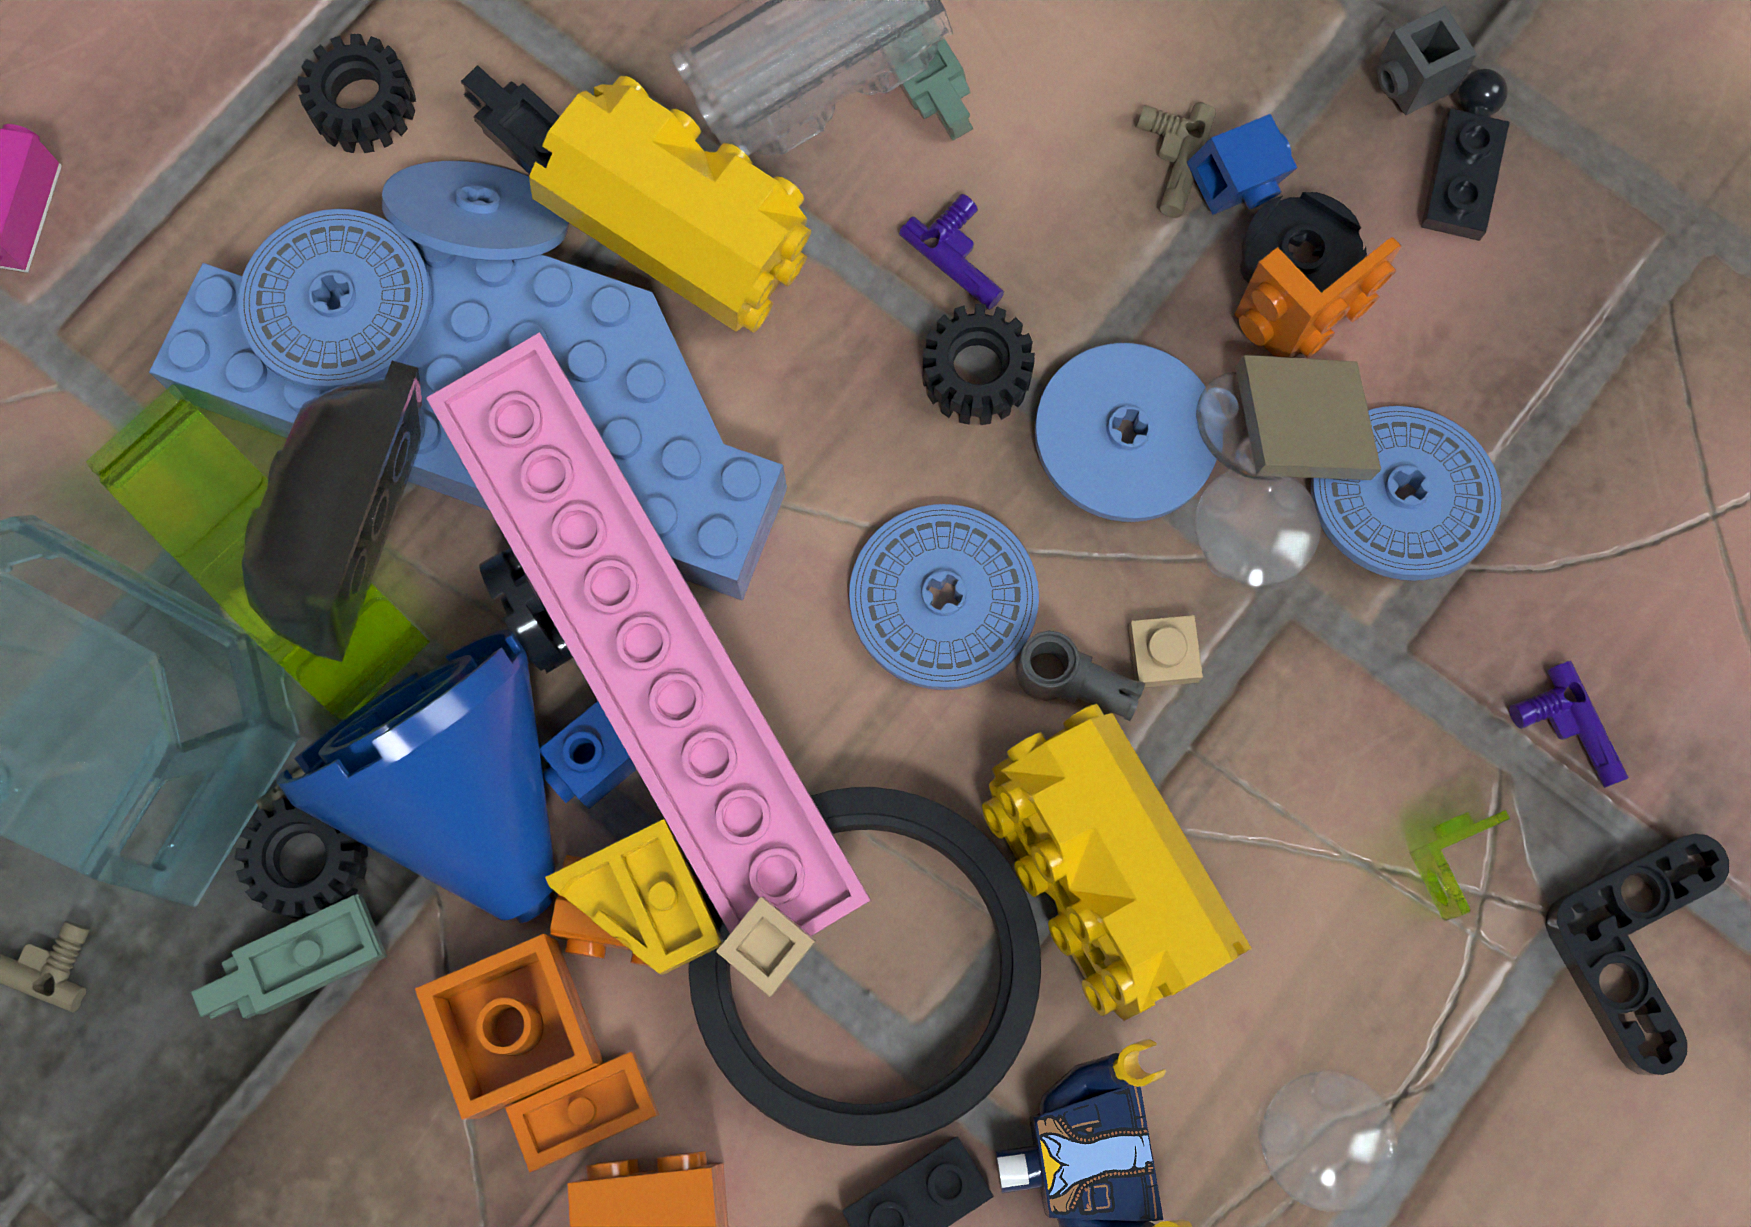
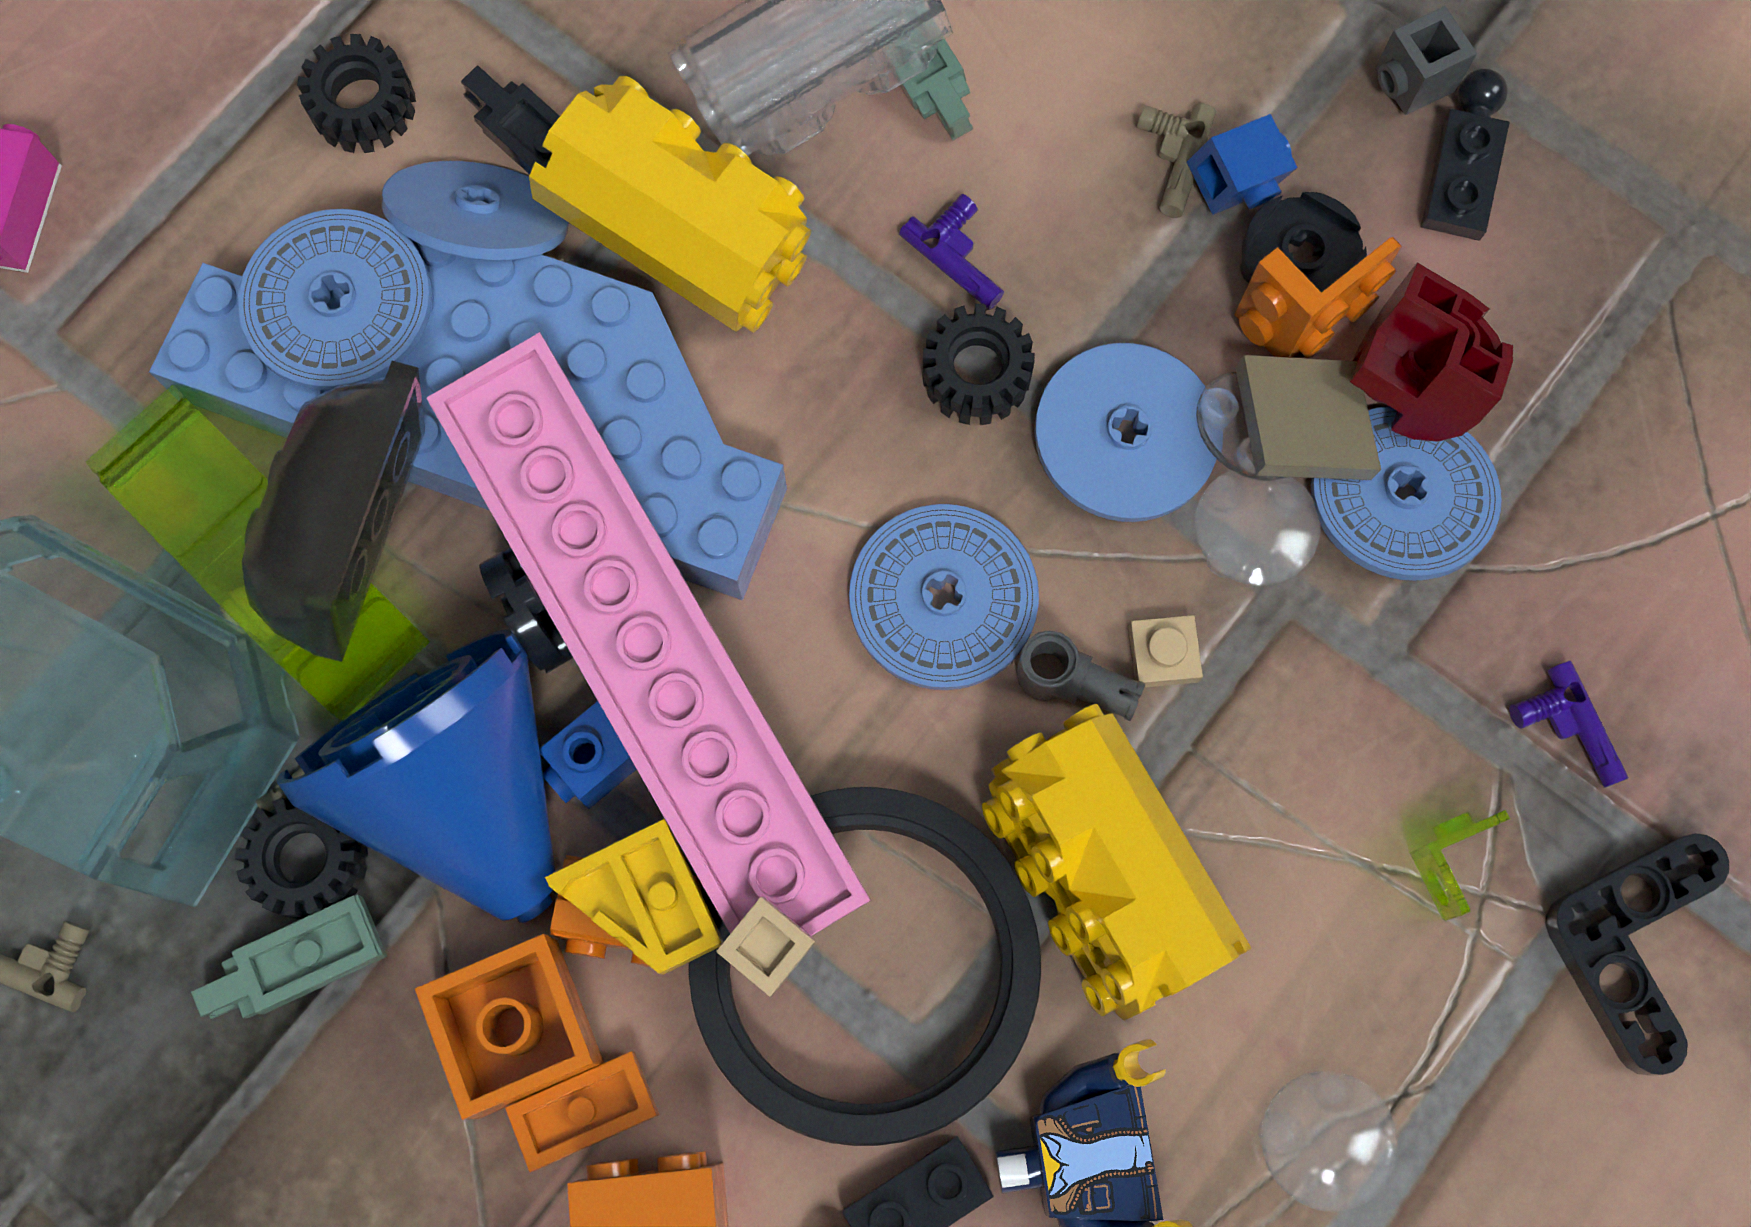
none -> dark red brick [1350,262,1513,442]

